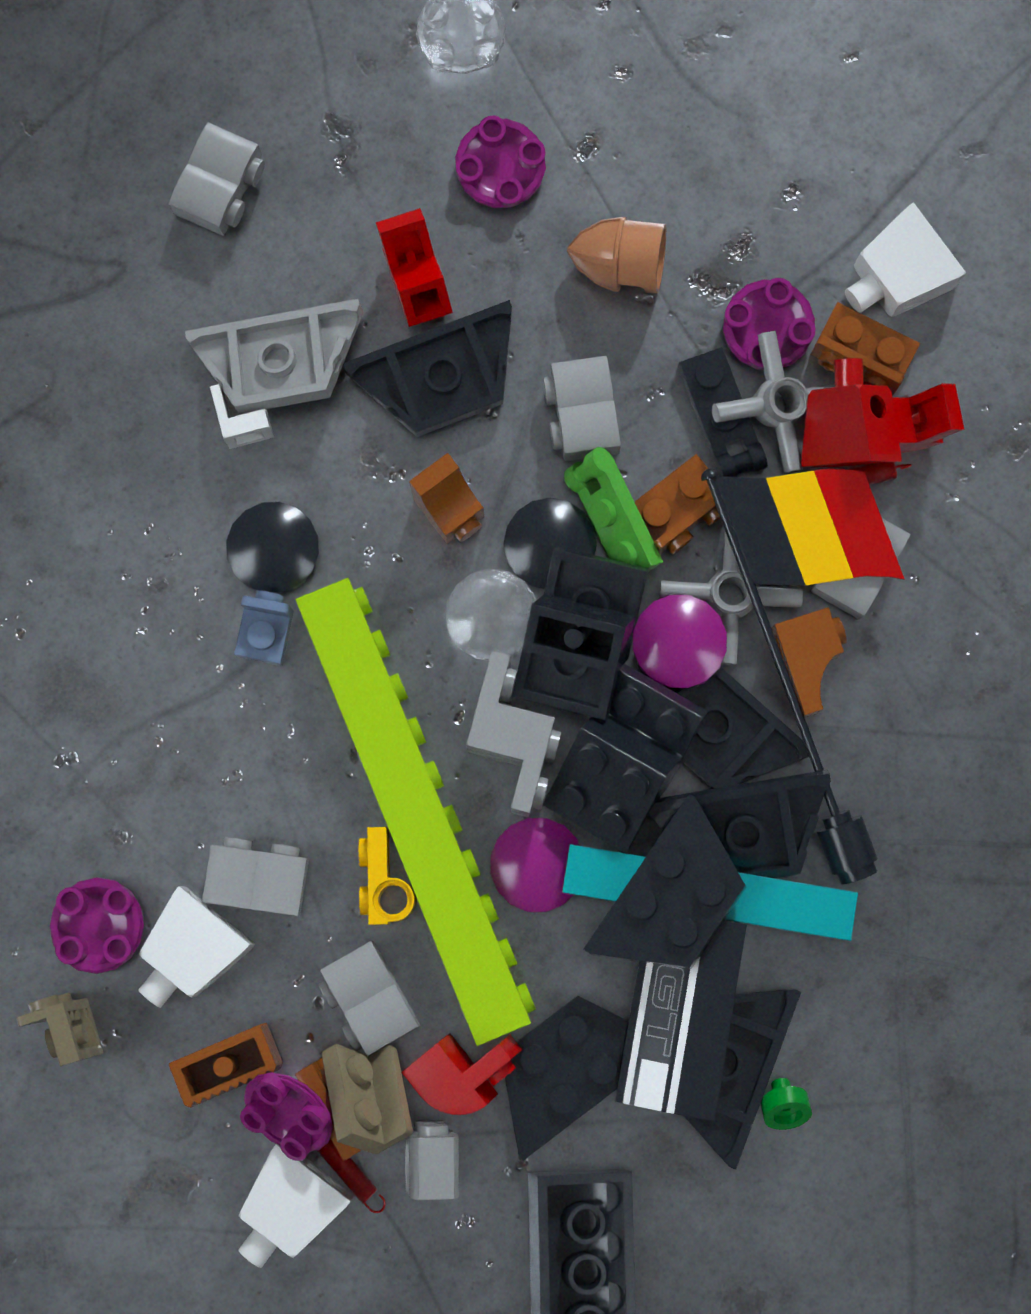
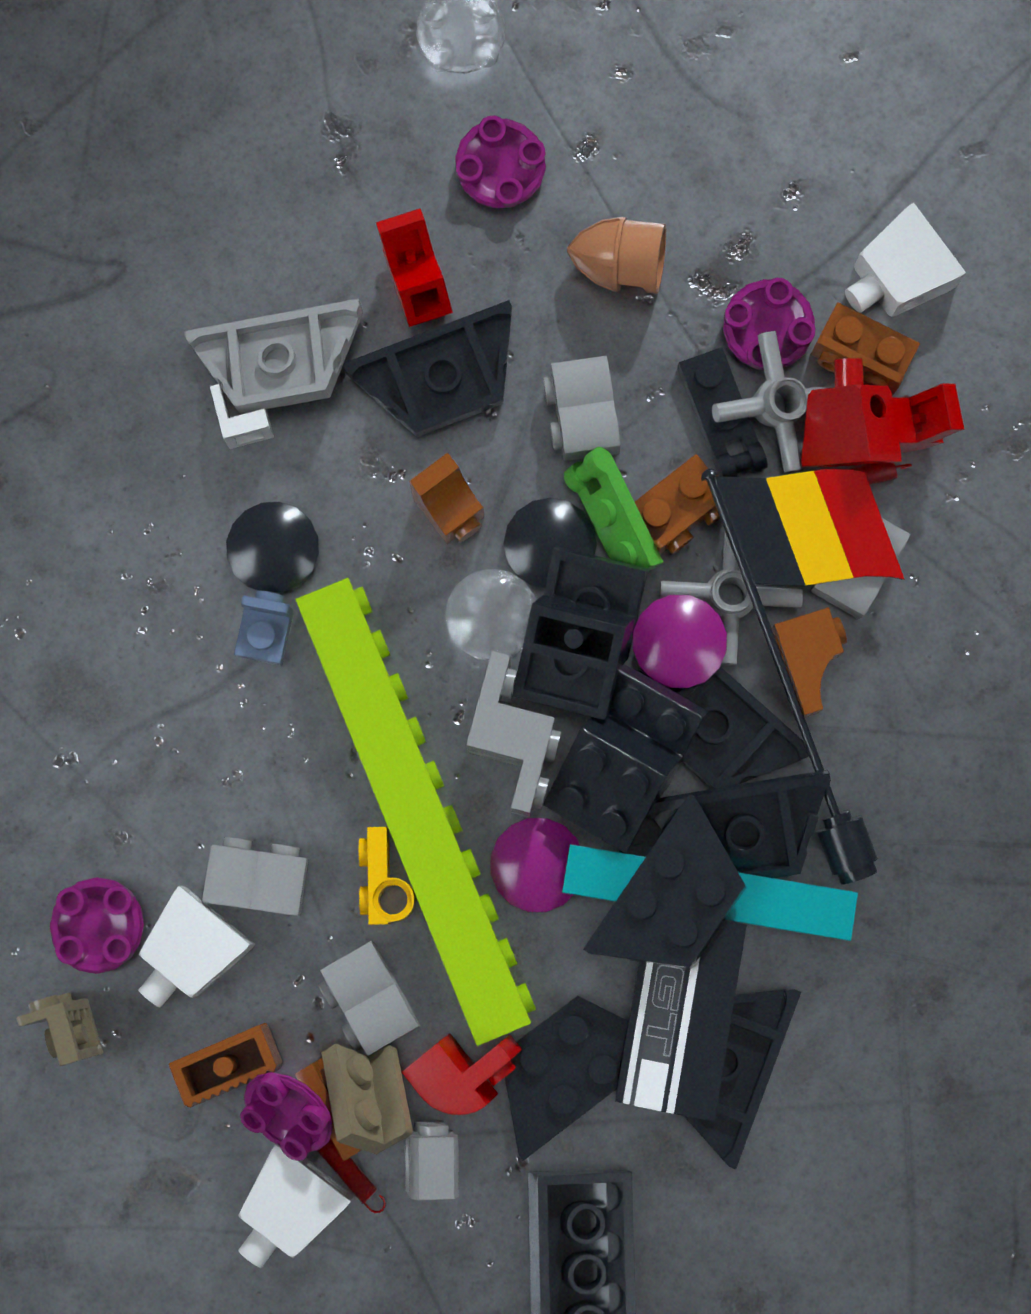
light grey brick [169,122,265,236] -> none
green tile [760,1078,812,1130] -> none

